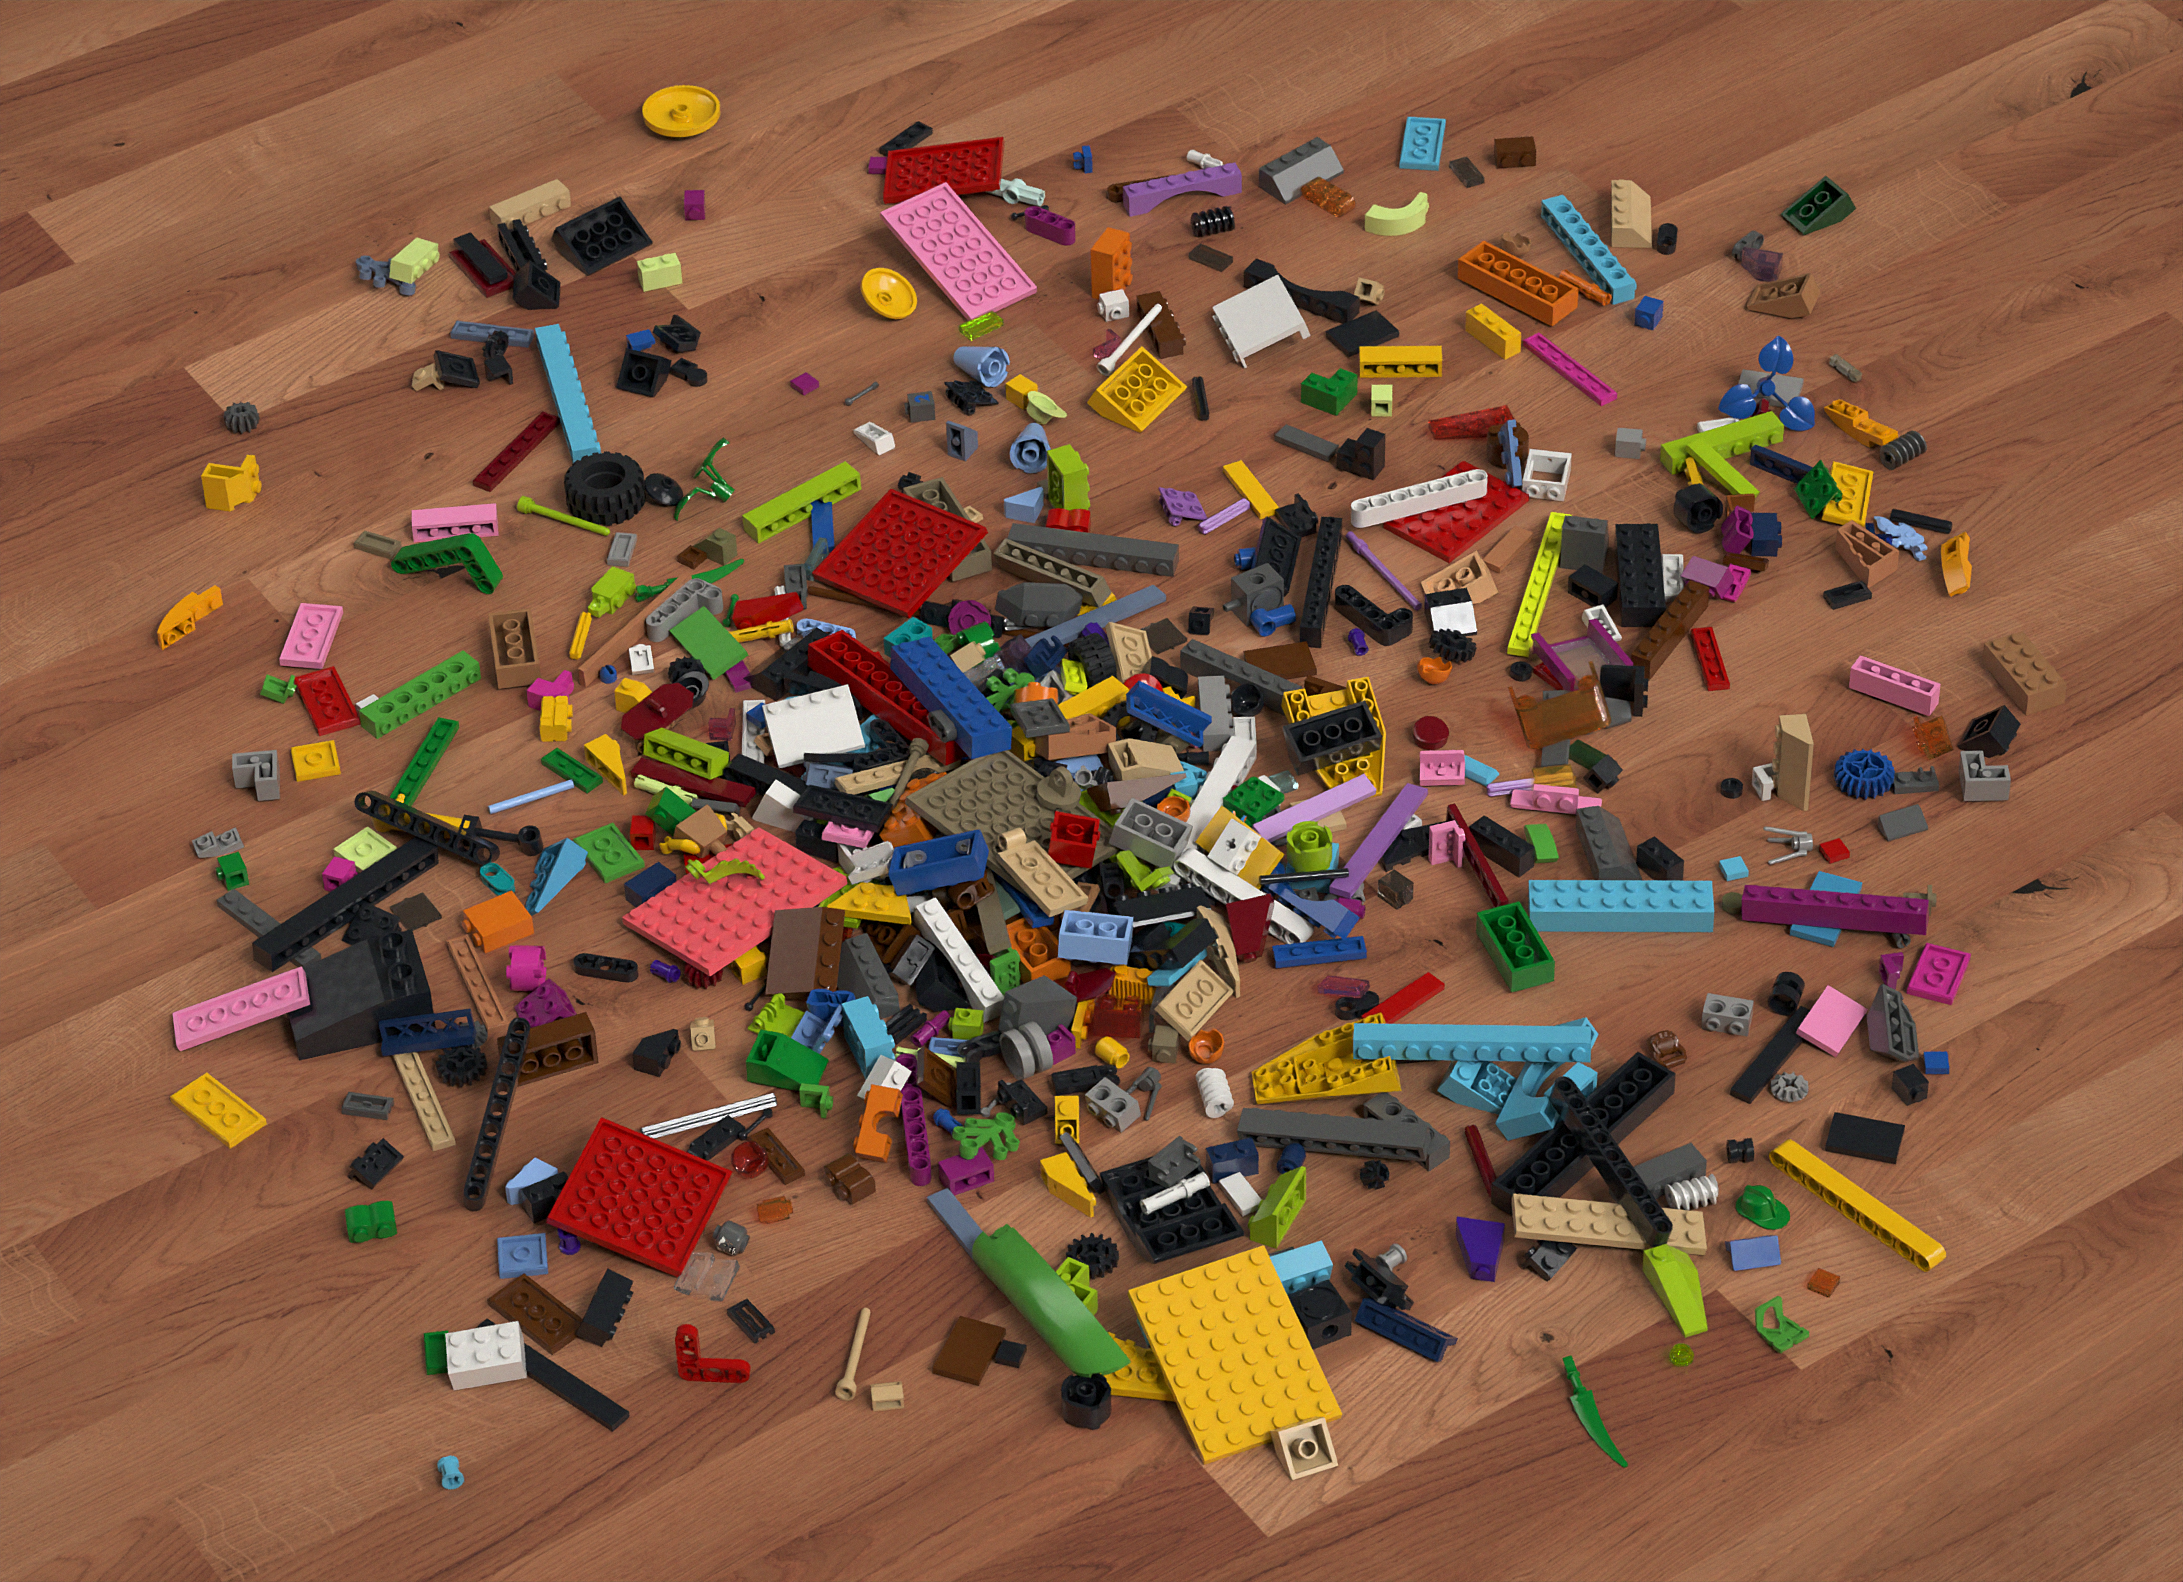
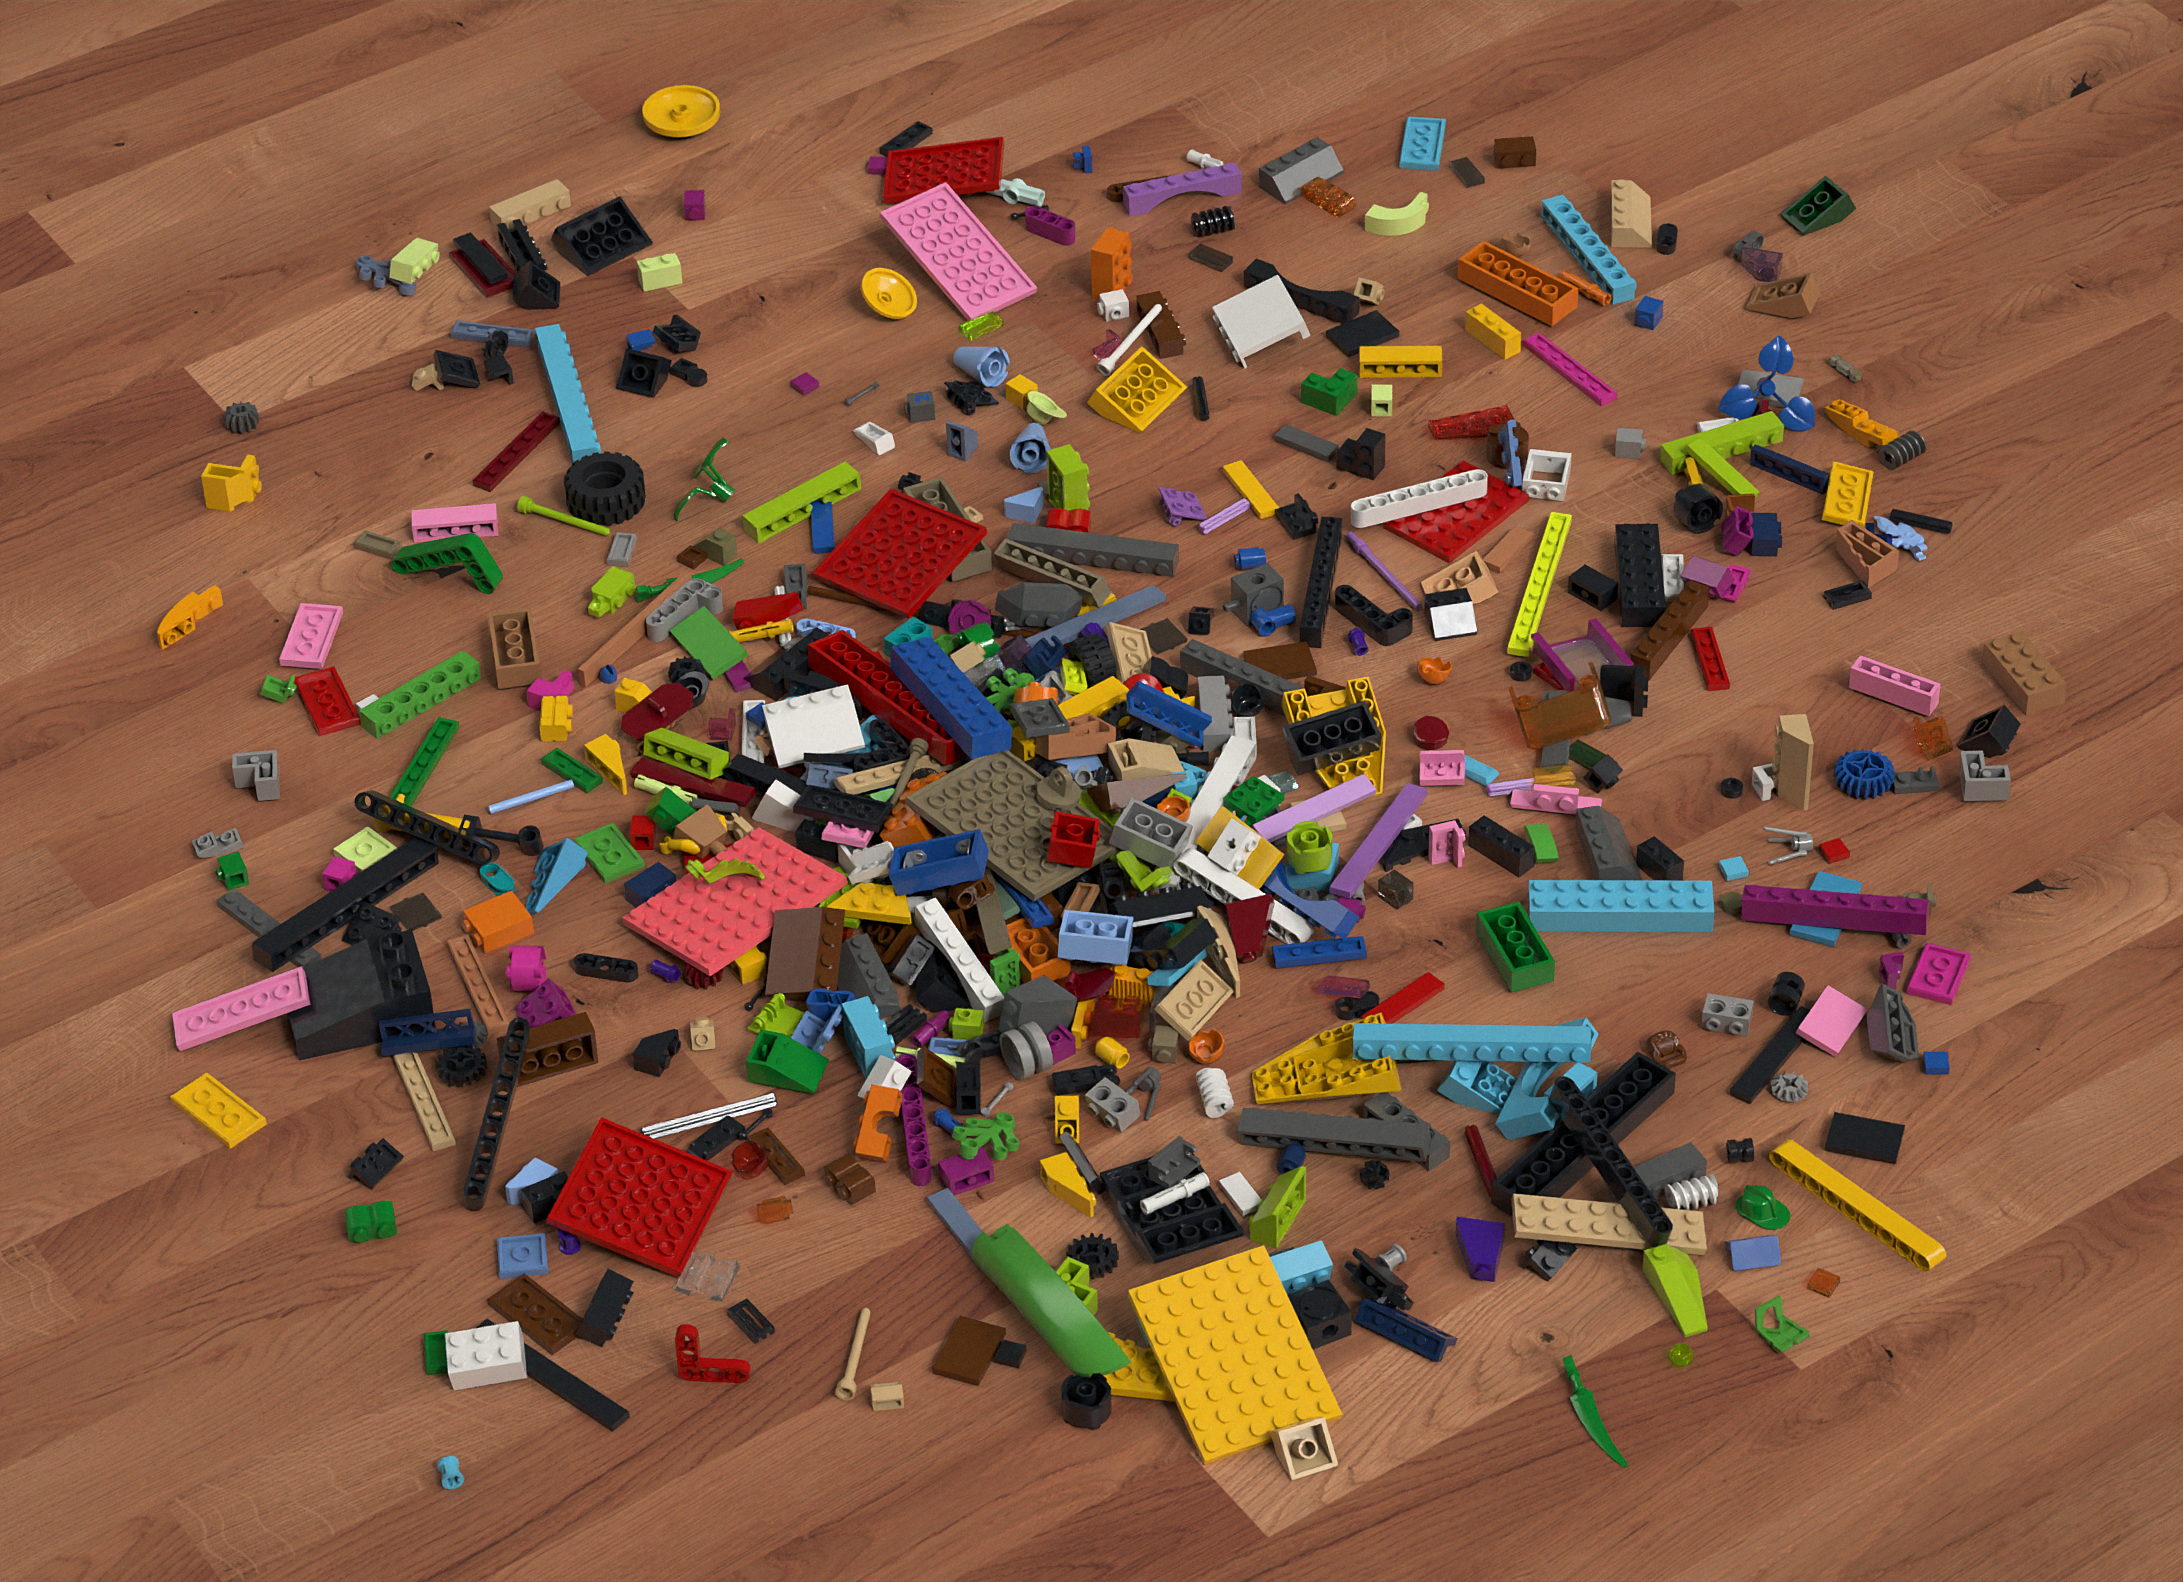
yellow tile [291,740,341,782] -> none
dark grey tile [341,1092,394,1120] -> none
yellow axle [569,611,592,660] -> none
white bracket [629,644,654,675] -> none
black dish [644,473,683,506] -> none
dark grey head [712,1220,750,1256] -> none
green hinge [722,594,739,627] -> none
bright green bracket [799,1083,833,1118] -> none
clear light blue tile [804,537,829,581] -> none
dark grey beam [928,709,957,743] -> none
tan hinge [996,828,1088,917] -> none
black bracket [997,1079,1048,1125] -> none
dark blue brick [1206,1137,1259,1184] -> none
black tile [1251,516,1301,597] -> none
black bar [1259,868,1349,885] -> none
black gear [1429,628,1477,663] -> none
dark red tile [1446,803,1509,908] -> none
dark grey slope [1560,515,1609,573] -> none
white slope [1581,605,1622,642] -> none
reddish brown tile [1723,552,1769,571] -> none
green hinge [1794,460,1843,519] -> none
dark grey slope [1877,804,1928,841] -> none
black brick [1892,1064,1929,1106] -> none
light orange slope [1941,531,1972,597] -> none

